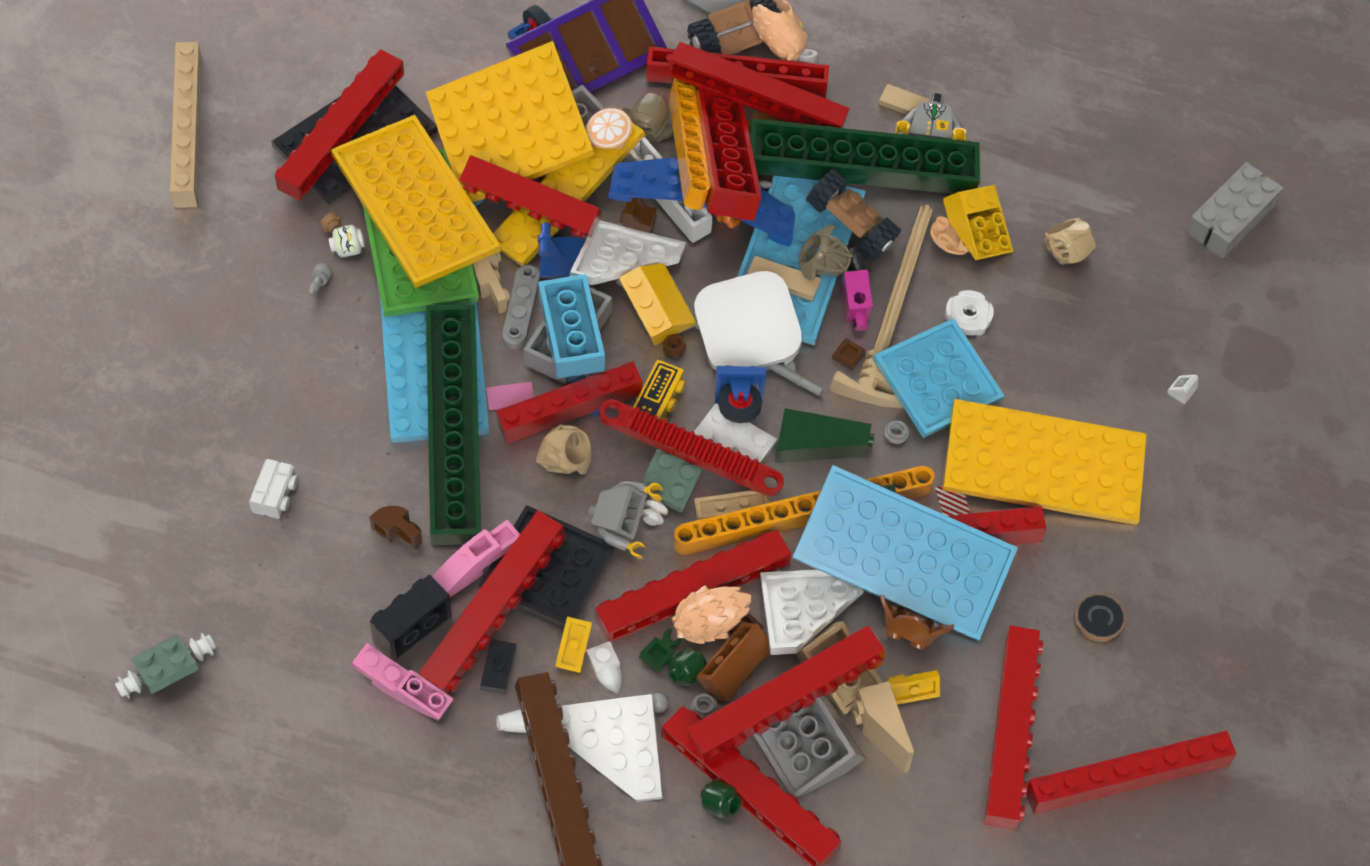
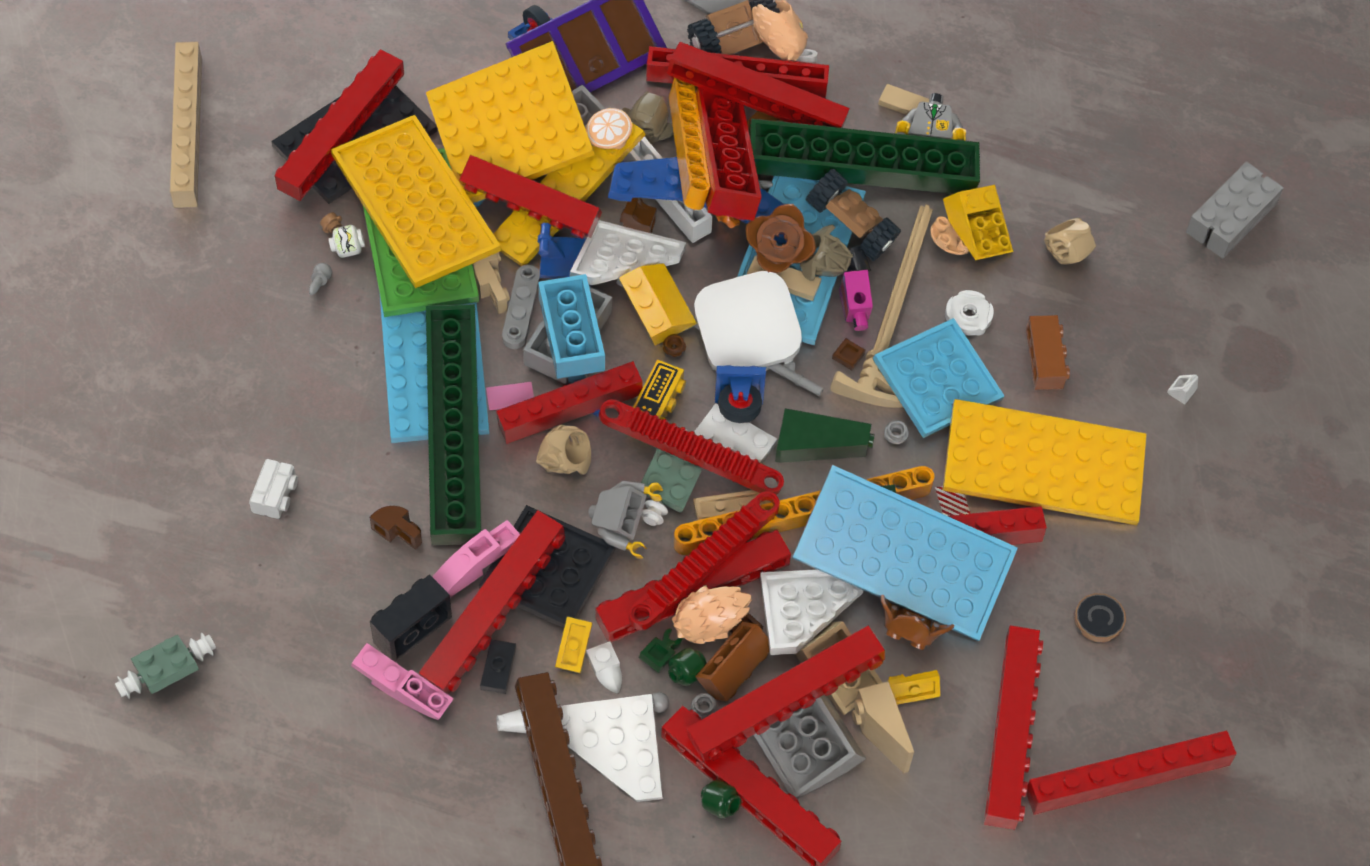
none -> red gear [629,491,780,630]
none -> dark orange brick [746,204,816,273]
none -> dark orange brick [1026,315,1070,390]

